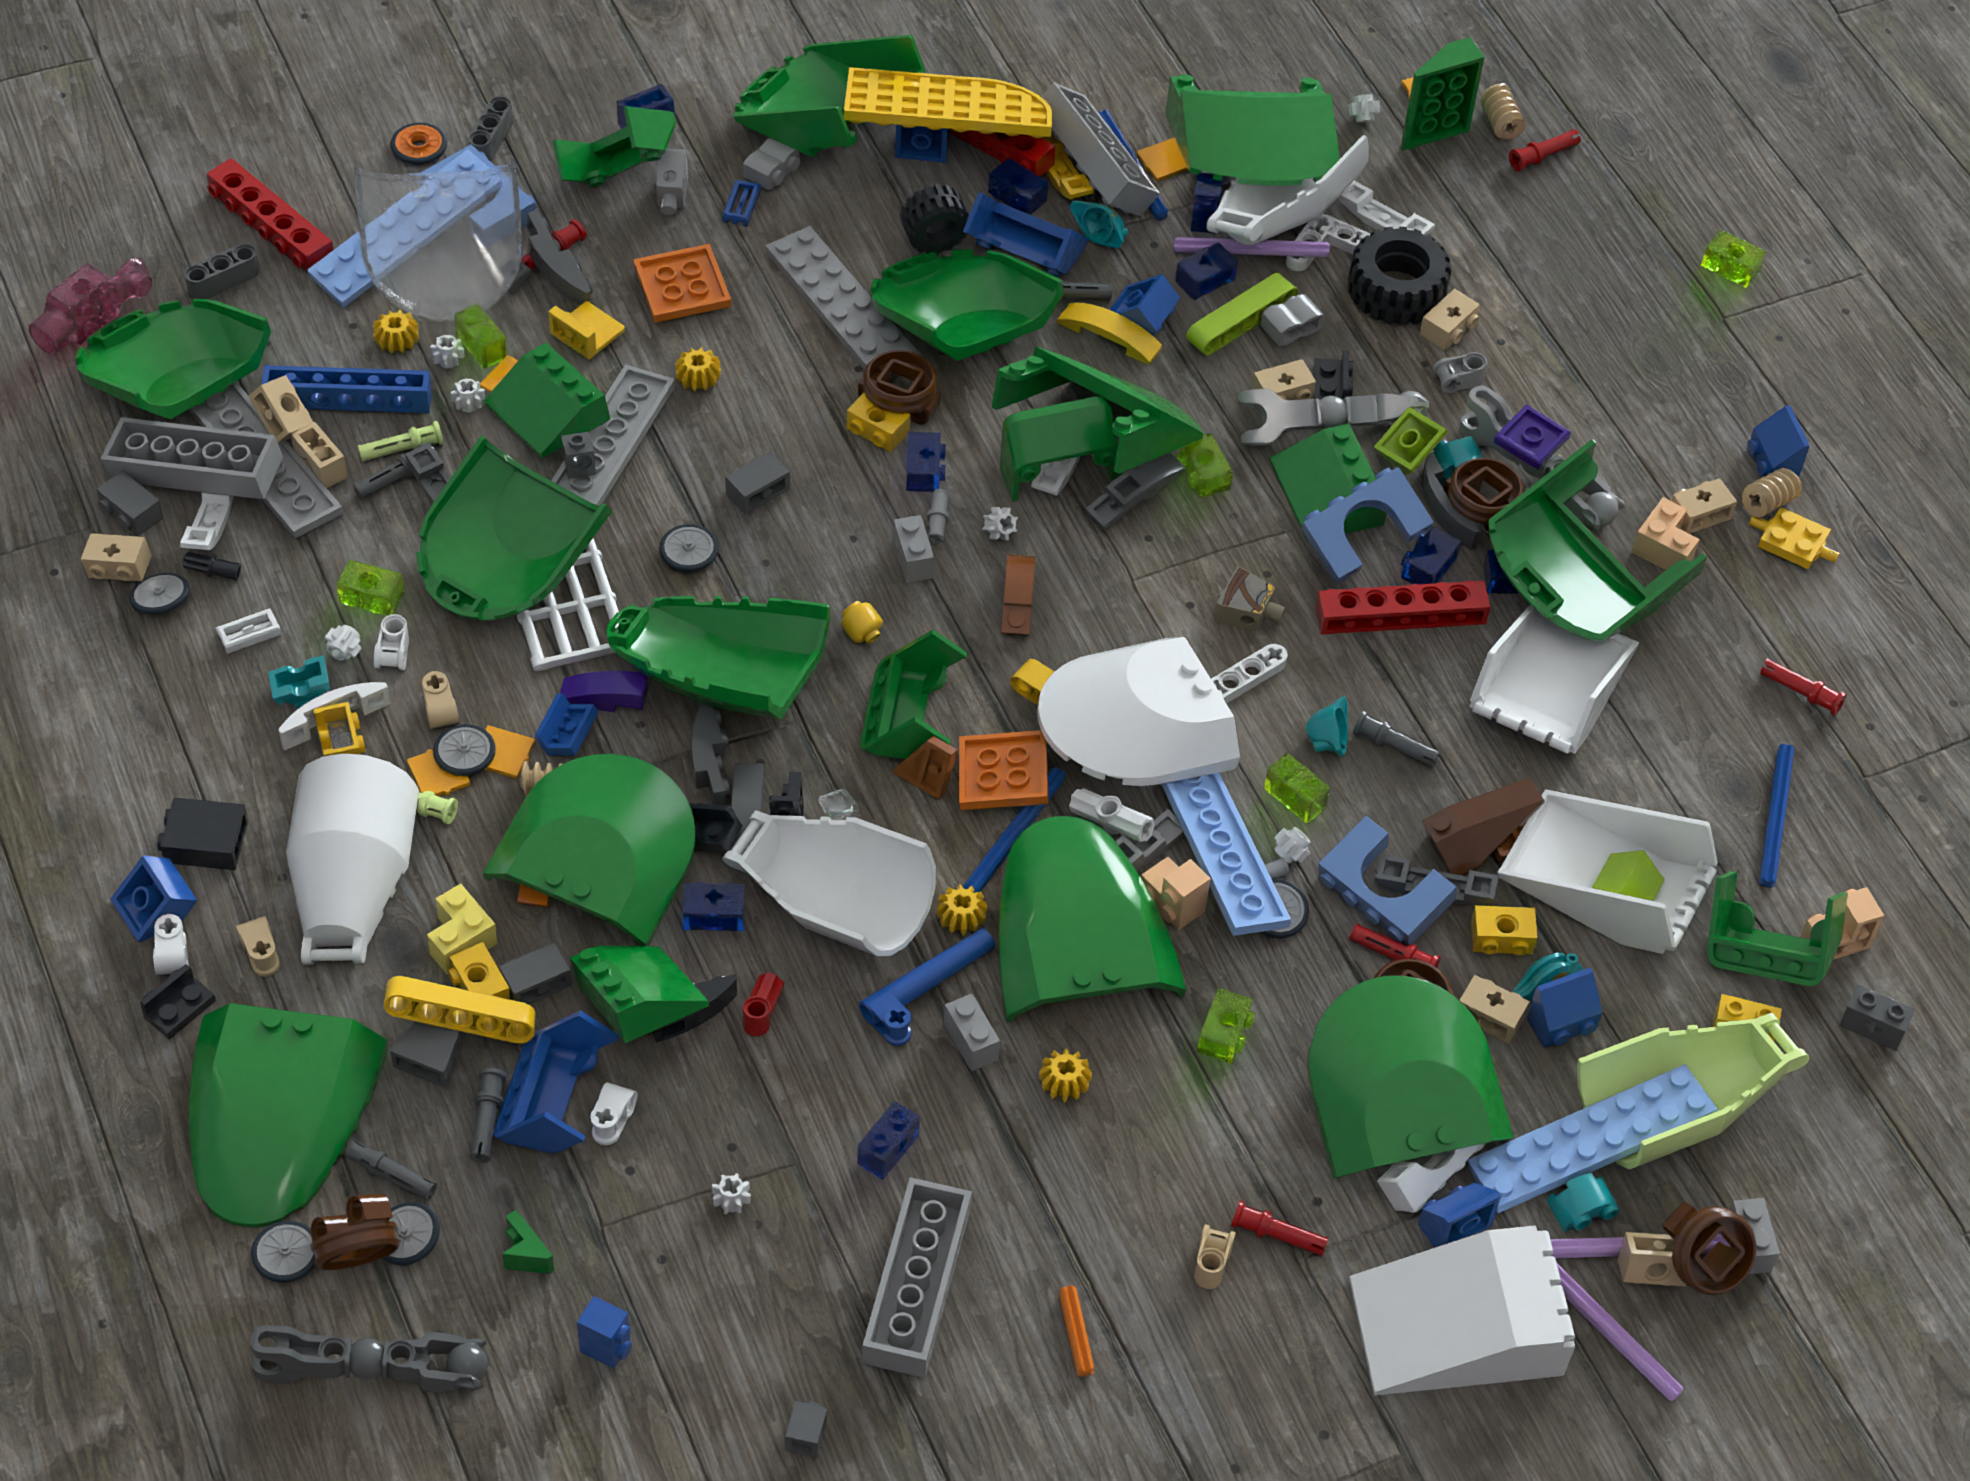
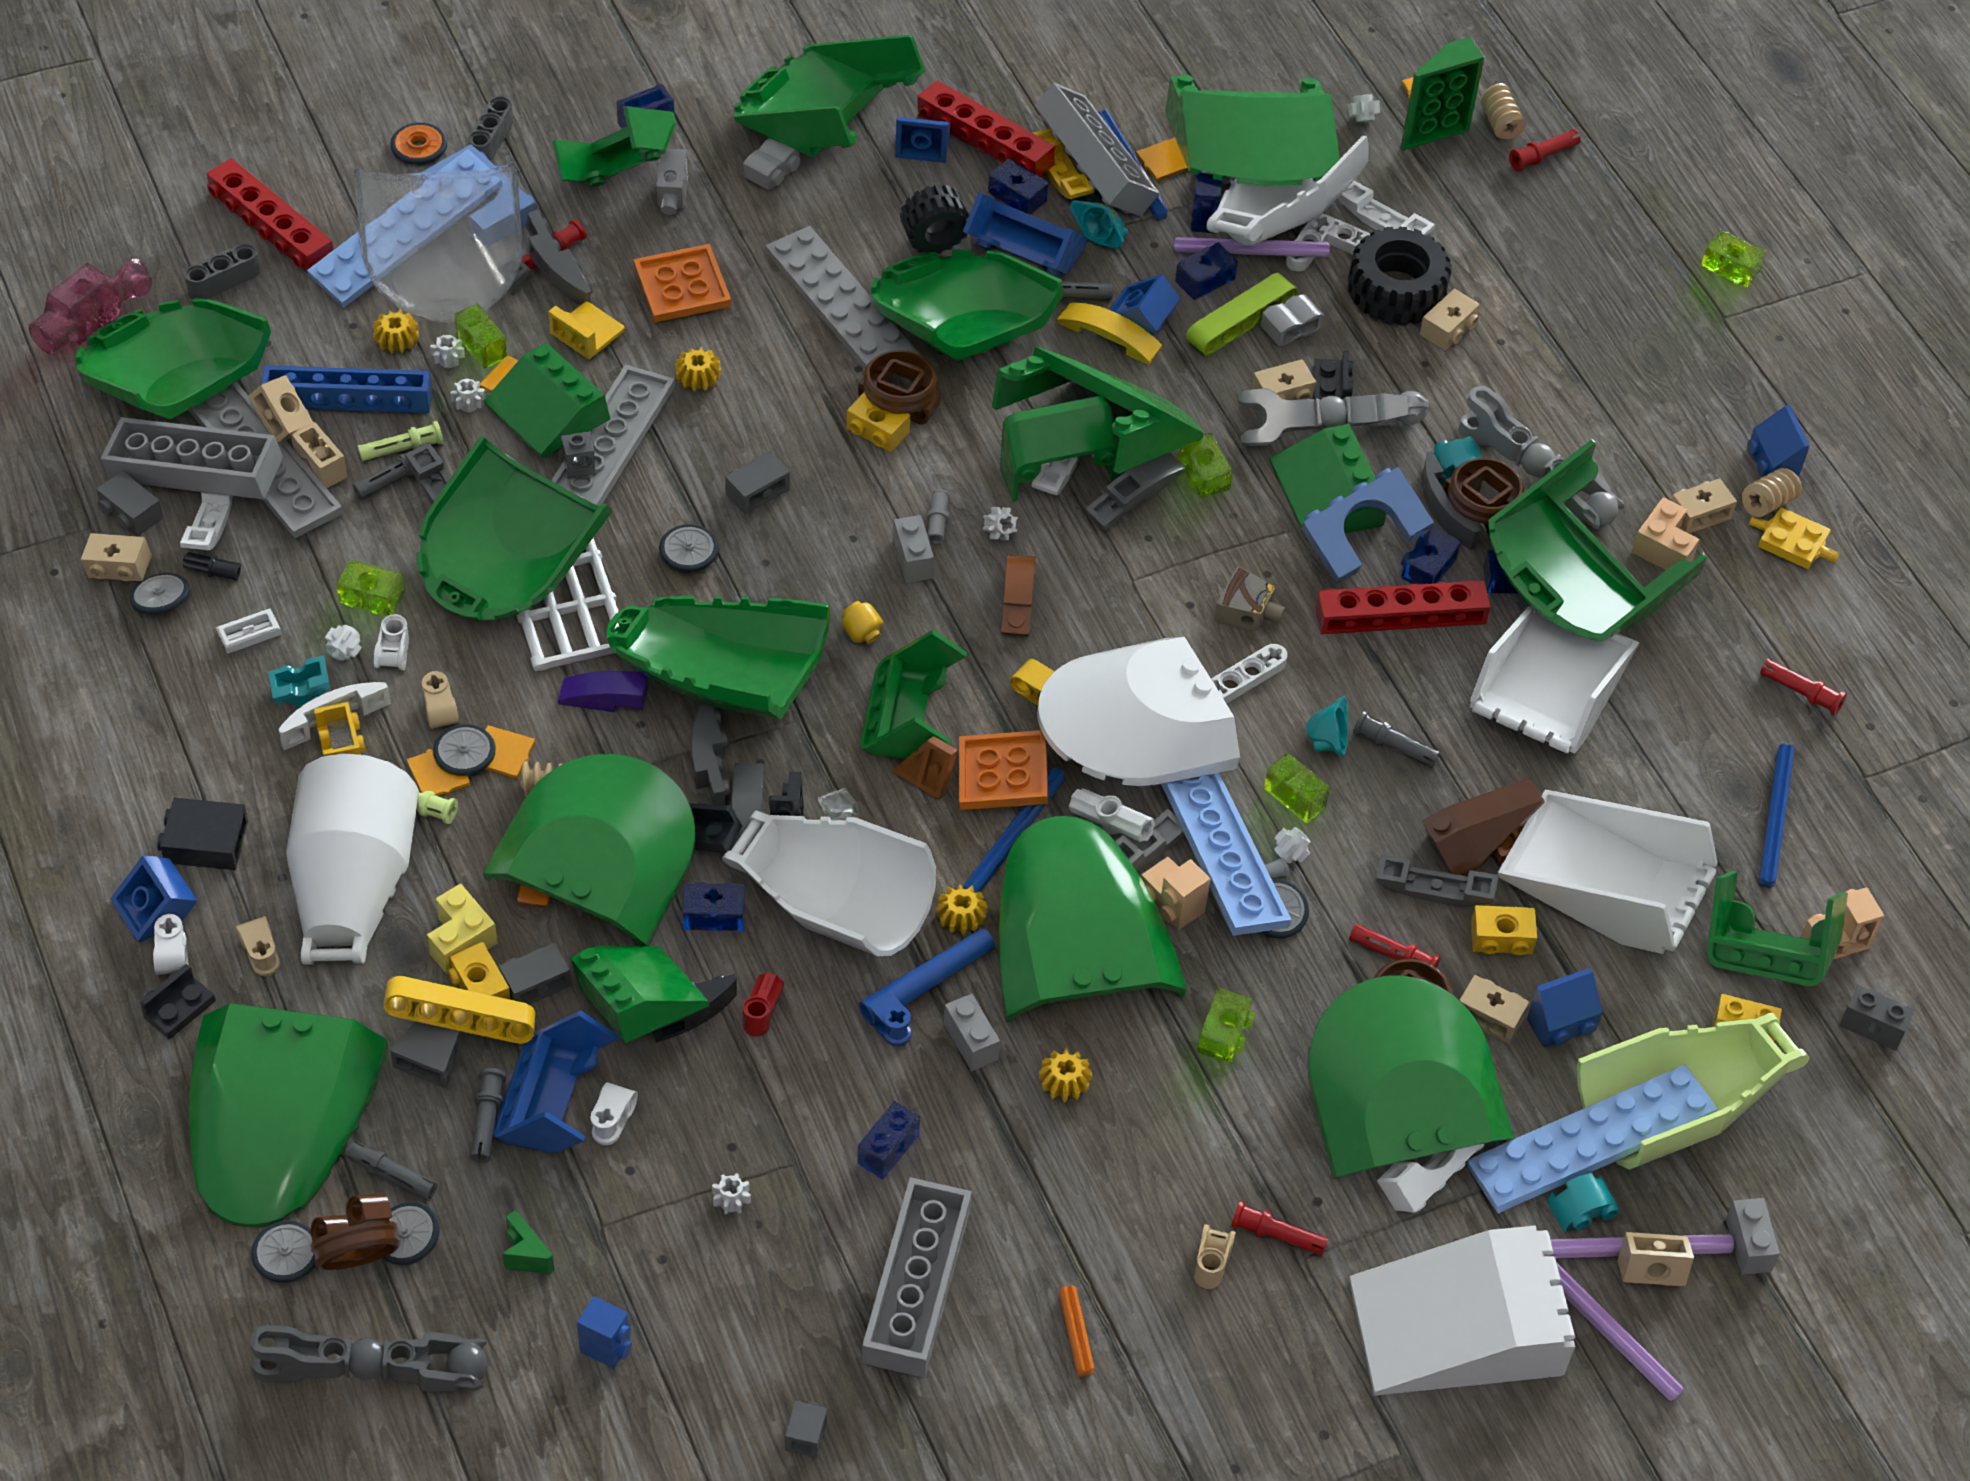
blue bracket [535,694,599,756] -> none
blue tile [722,180,761,227] -> none
yellow plate [844,67,1052,138] -> none
clear blue brick [906,431,946,492] -> none
medium blue arch [1318,816,1456,946] -> none
lime slope [1374,407,1448,475] -> none
blue slope [1418,1182,1501,1248] -> none
light grey piece [1432,352,1487,394] -> none
dark purple tile [1494,404,1571,470] -> none
teal hat [1513,953,1584,1001] -> none
lime slope [1592,850,1665,901] -> none
reddish brown piece [1661,1201,1757,1295] -> none

